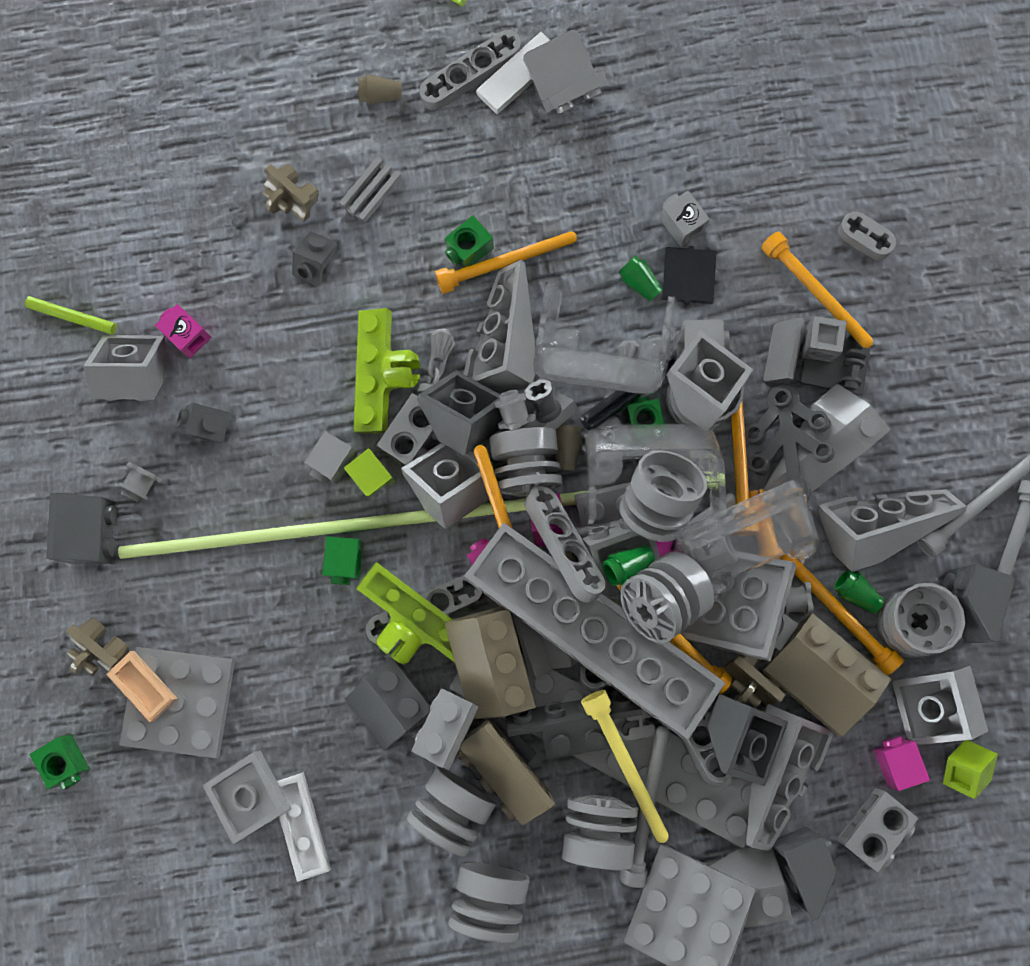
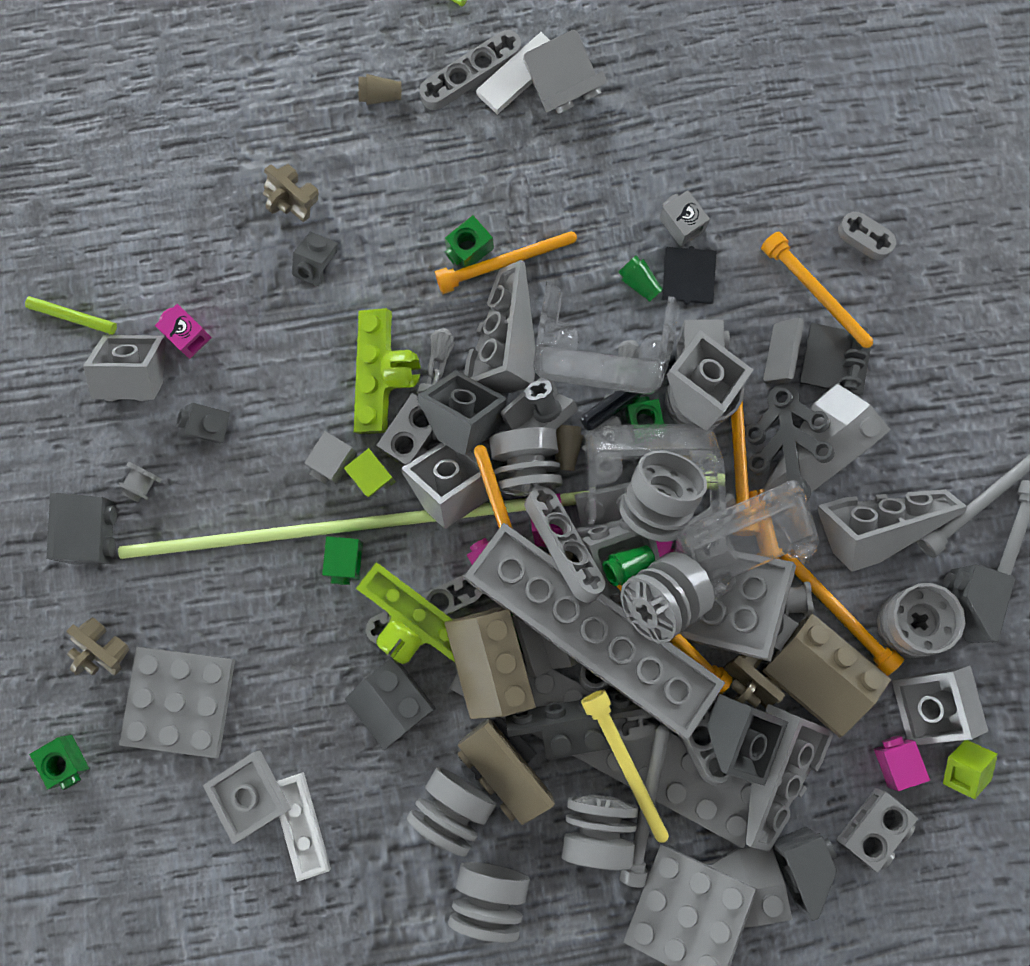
light nougat tile [106,651,178,722] -> none
light grey tile [339,157,402,224] -> none
light grey bracket [412,688,479,770] -> none
light grey brick [495,390,536,430] -> none
light grey brick [801,316,847,362] -> none
green cone [833,569,885,614] -> none

